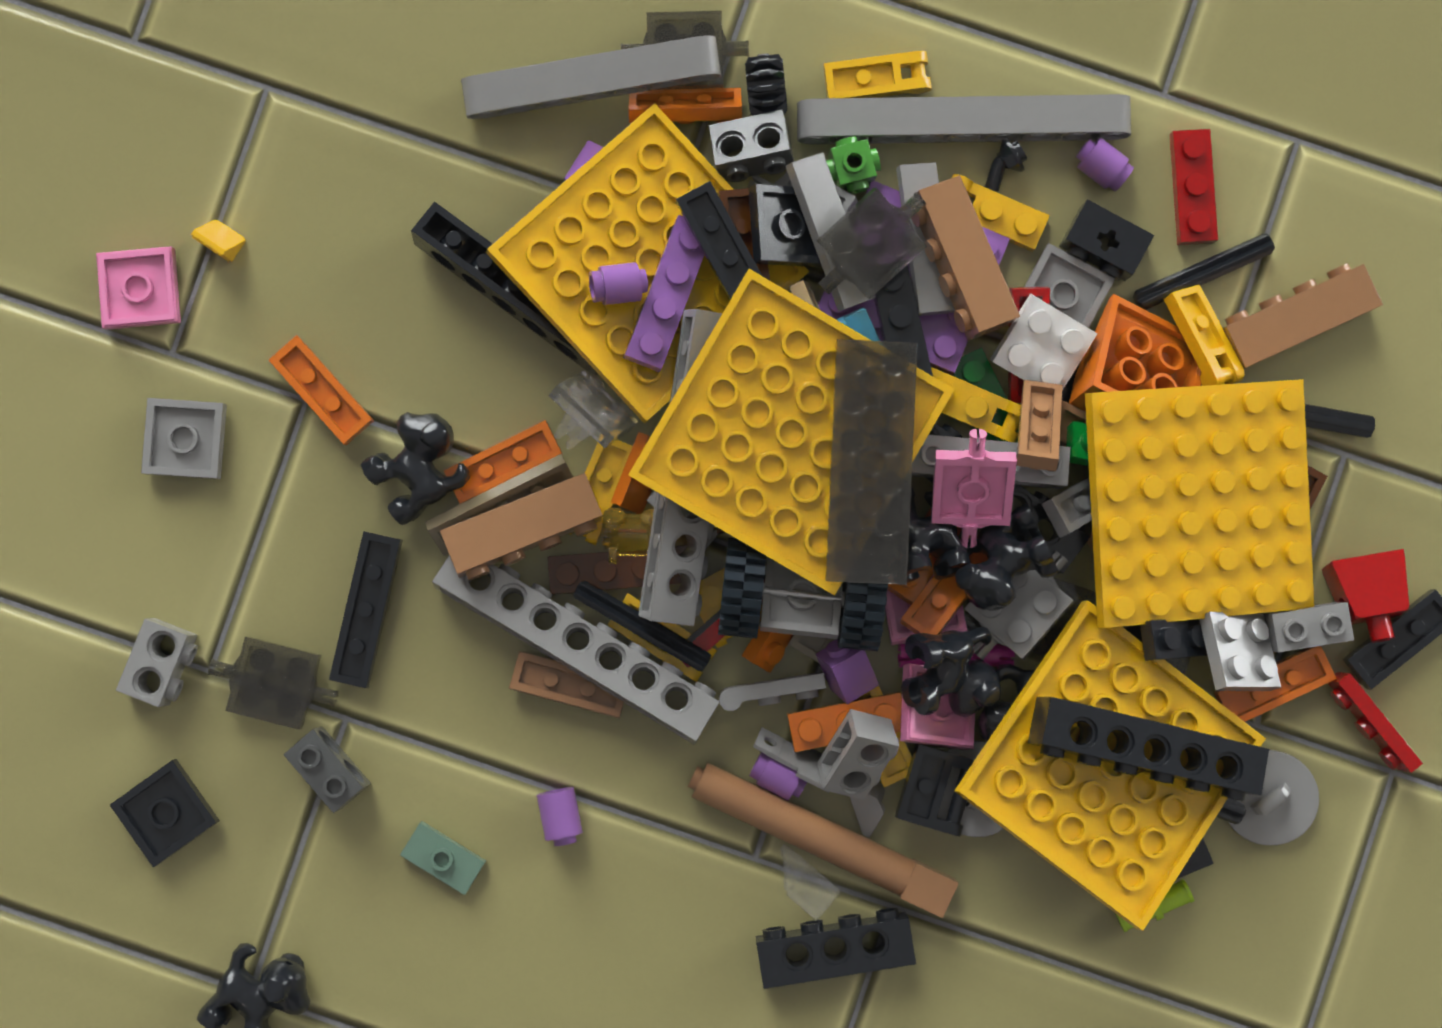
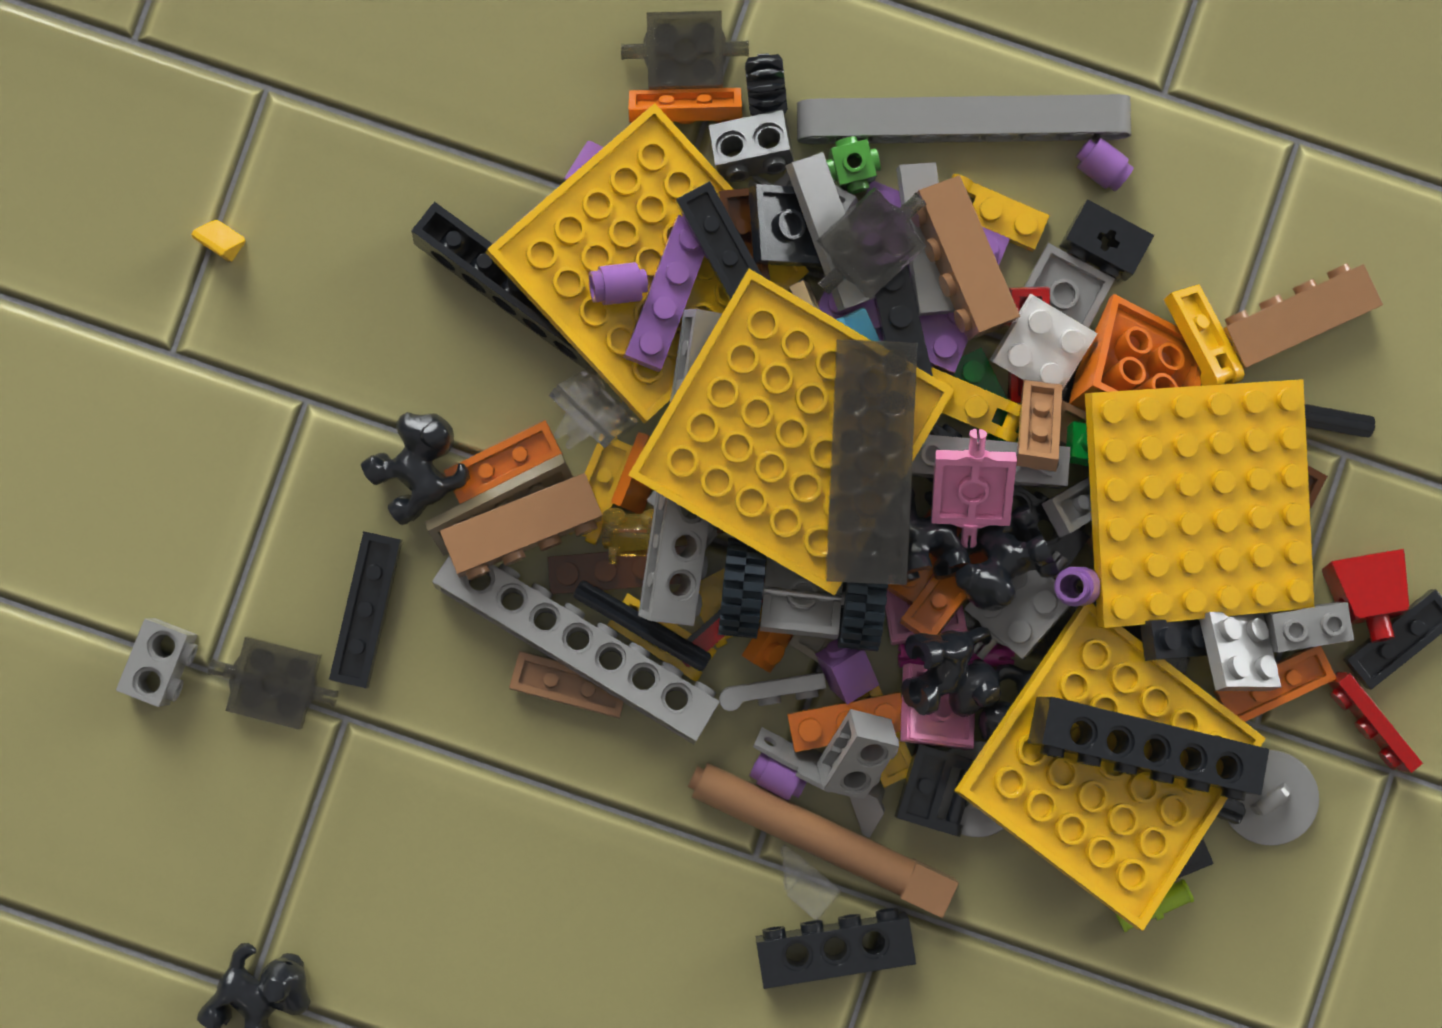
bright pink plate [96,246,181,330] -> none
black plate [110,759,220,867] -> none
light grey plate [141,398,227,479] -> none
orange plate [269,335,374,445] -> none
dark grey brick [283,726,371,813] -> none
sand green plate [400,821,486,895] -> none
light grey beam [461,35,721,119] -> none
medium lavender brick [537,787,583,846] -> none
yellow plate [823,51,932,99] -> none
black plate [985,138,1027,191] -> none
black axle [1133,234,1275,310] -> none
red plate [1169,129,1218,245] -> none
none -> medium lavender brick [1054,567,1101,606]

